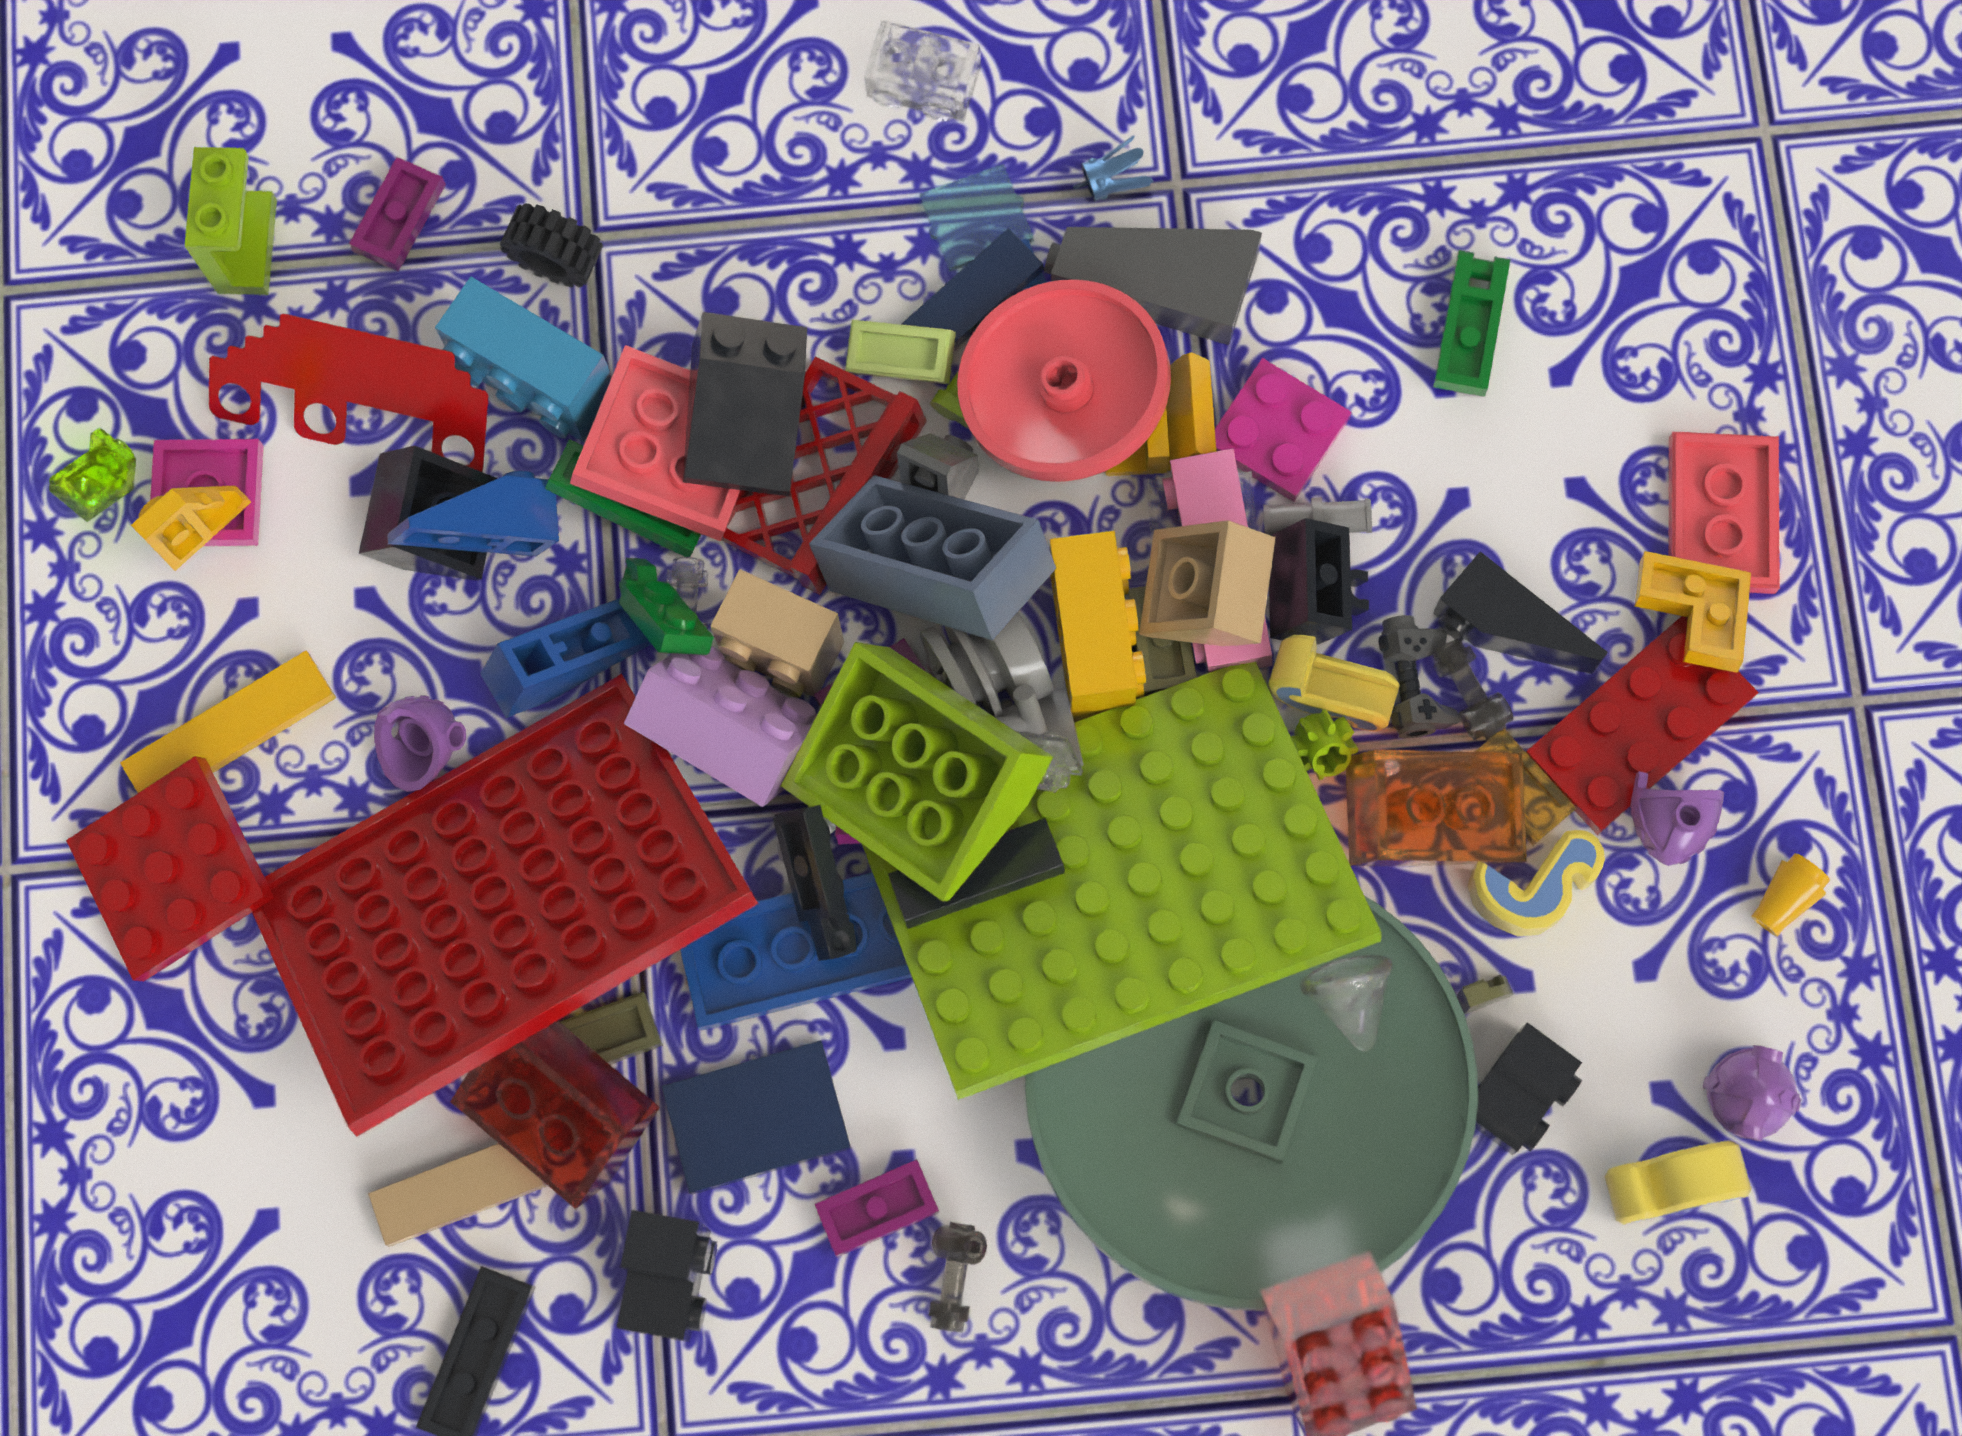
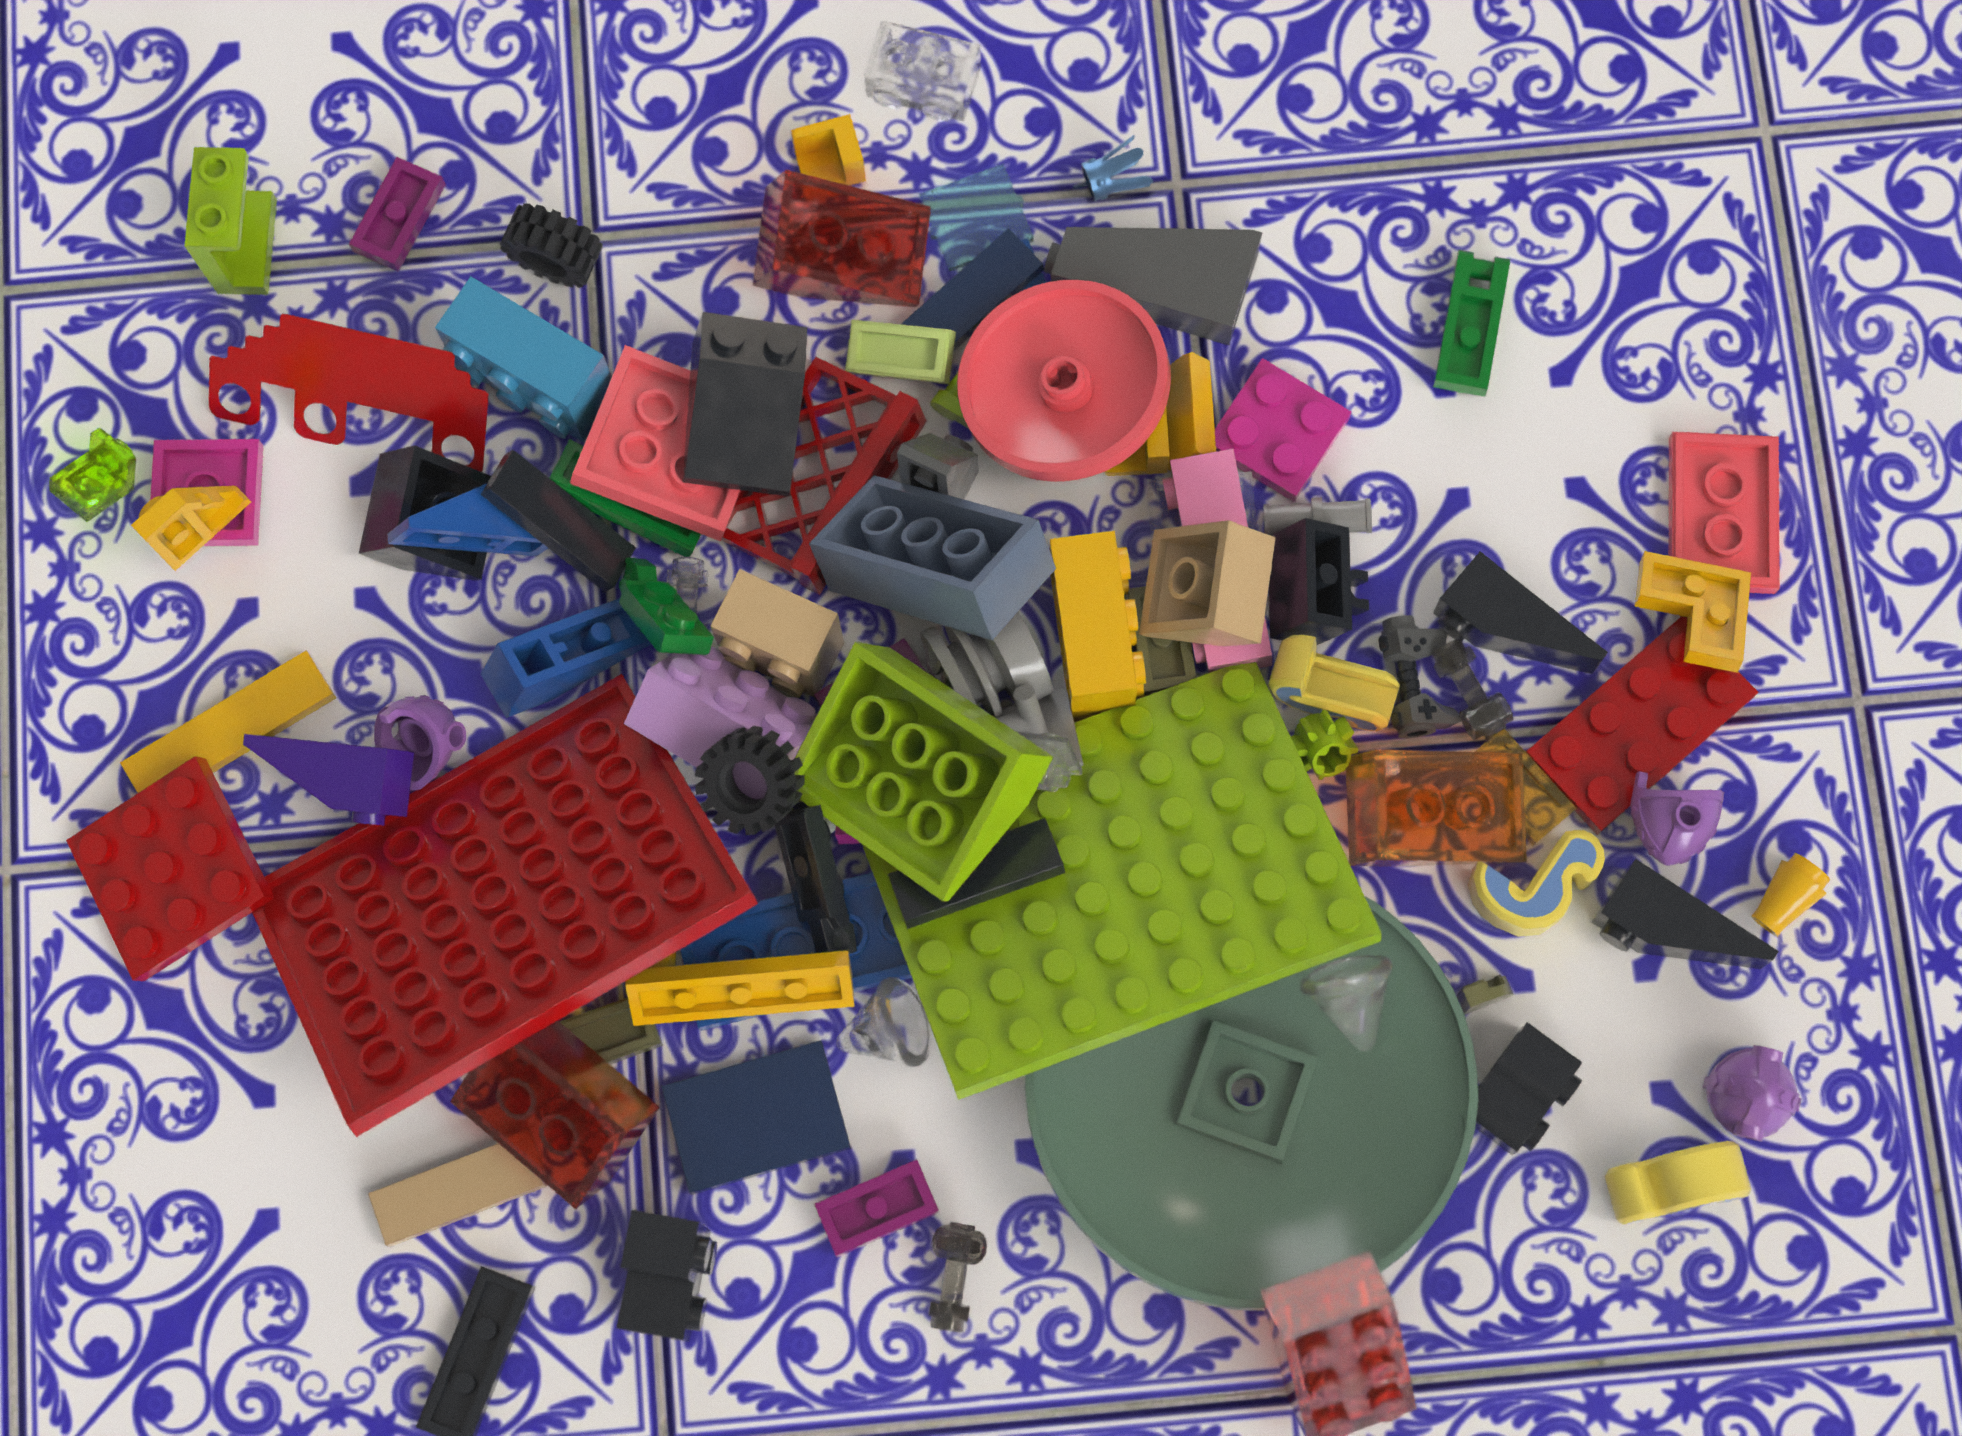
none -> dark purple slope [243,734,414,826]
none -> black tile [481,450,636,592]
none -> yellow piece [625,951,854,1026]
none -> black tyre [695,726,805,835]
none -> clear red slope [752,170,931,307]
none -> yellow panel [791,114,866,196]
none -> clear hat [836,977,932,1067]
none -> black slope [1591,859,1779,969]

